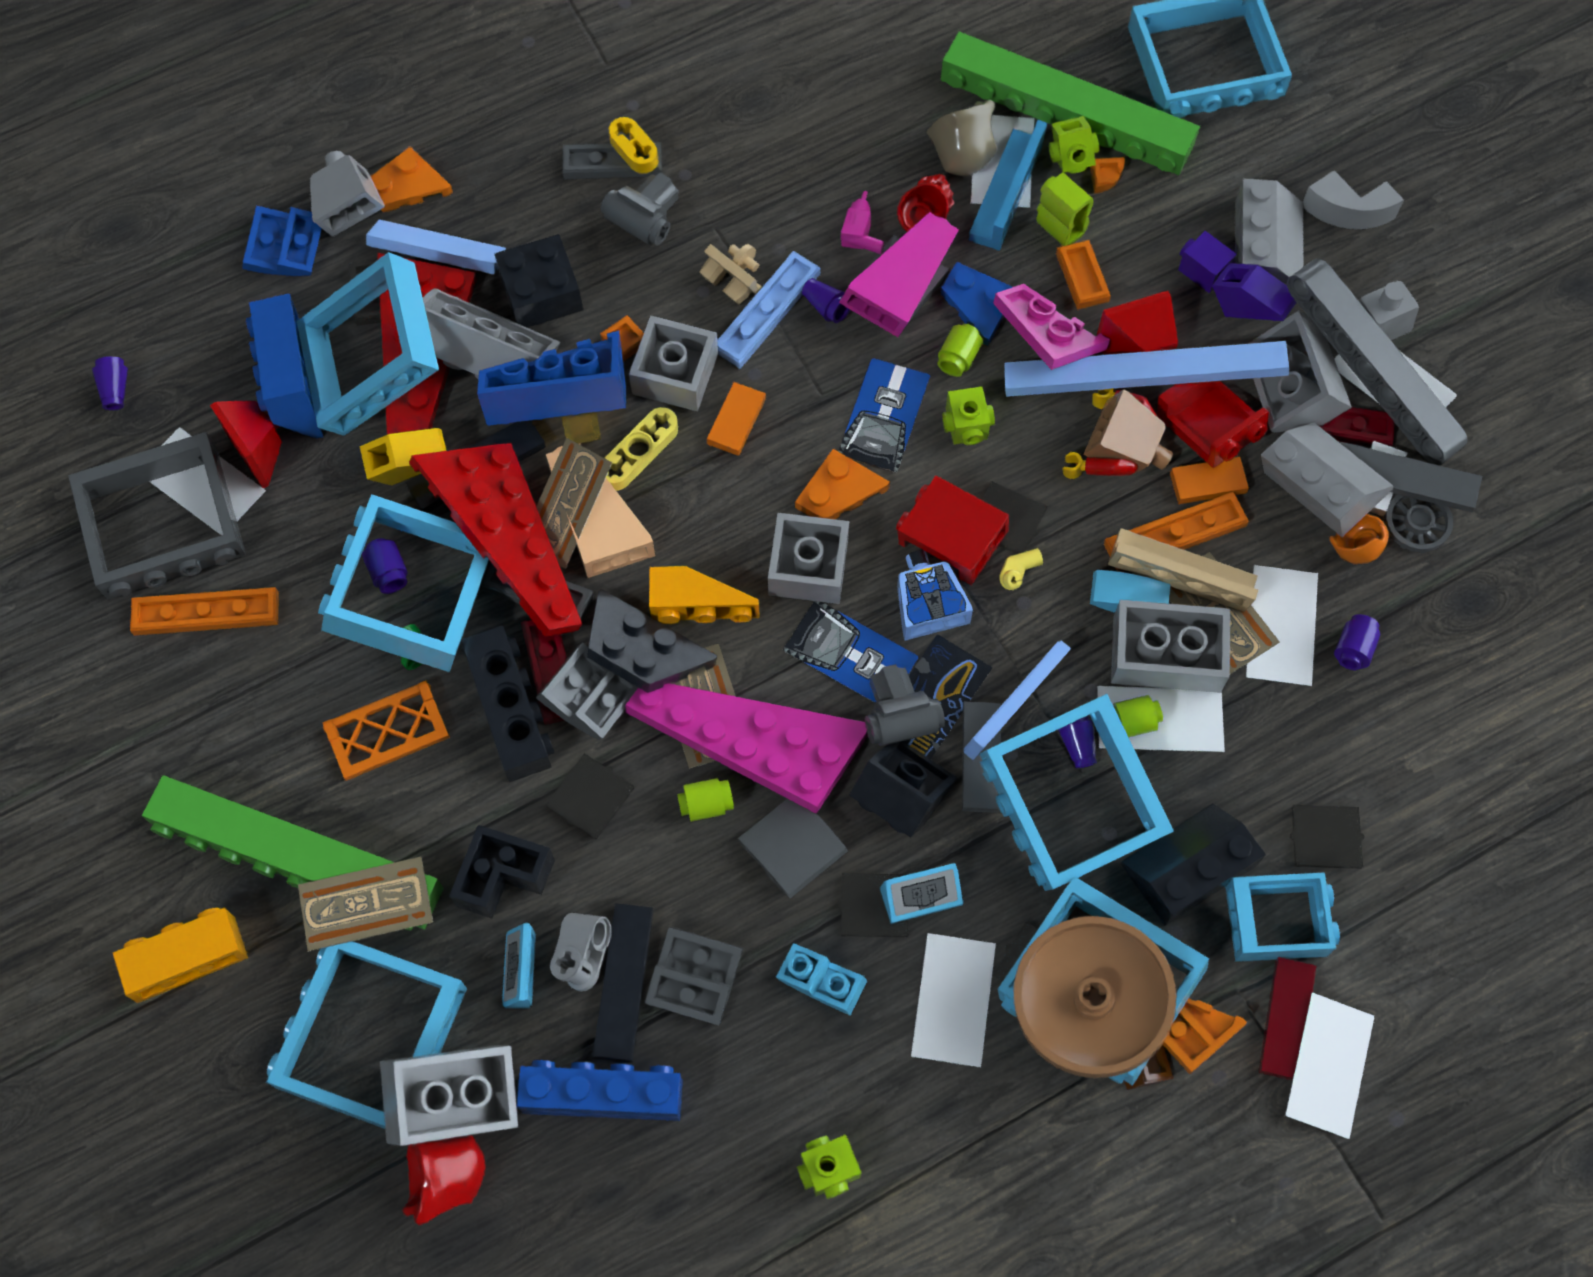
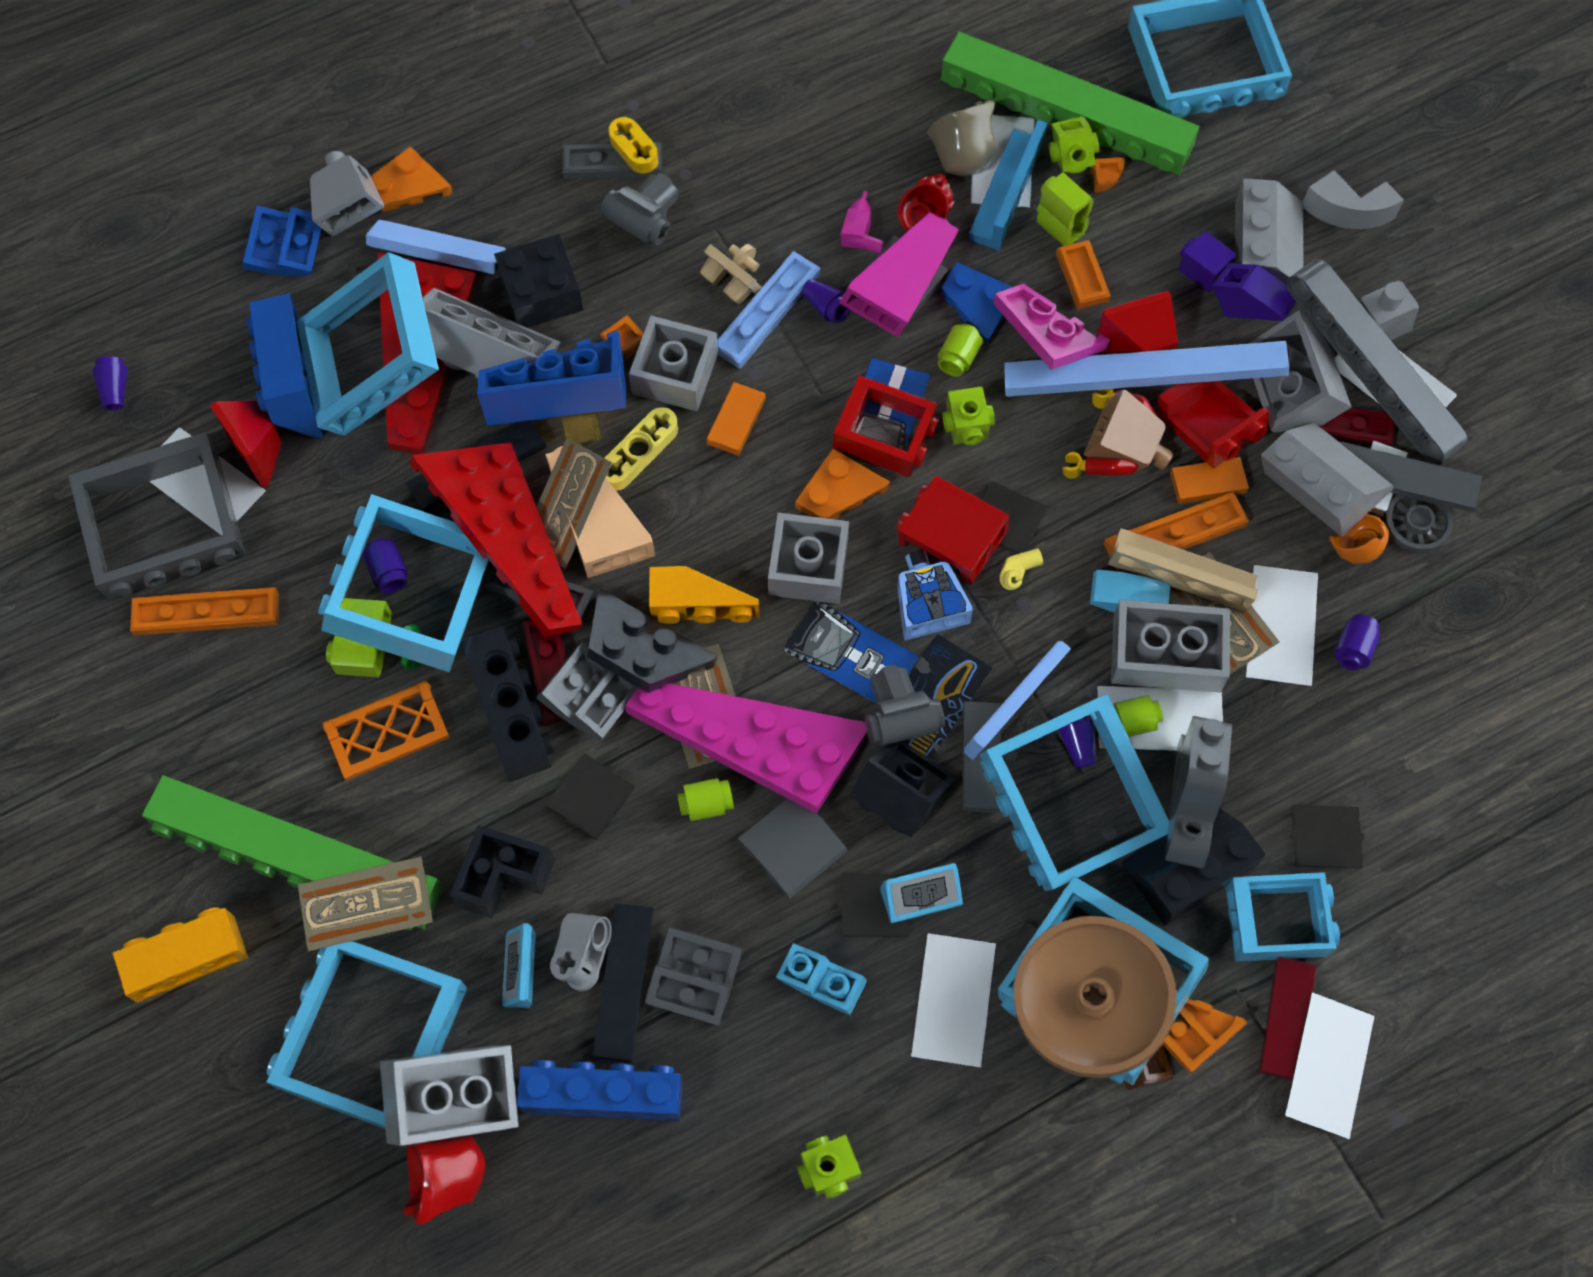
yellow slope [360,428,447,486] -> none
none -> lime brick [326,598,392,678]
none -> red window [832,375,940,477]
none -> dark grey brick [1165,716,1232,868]

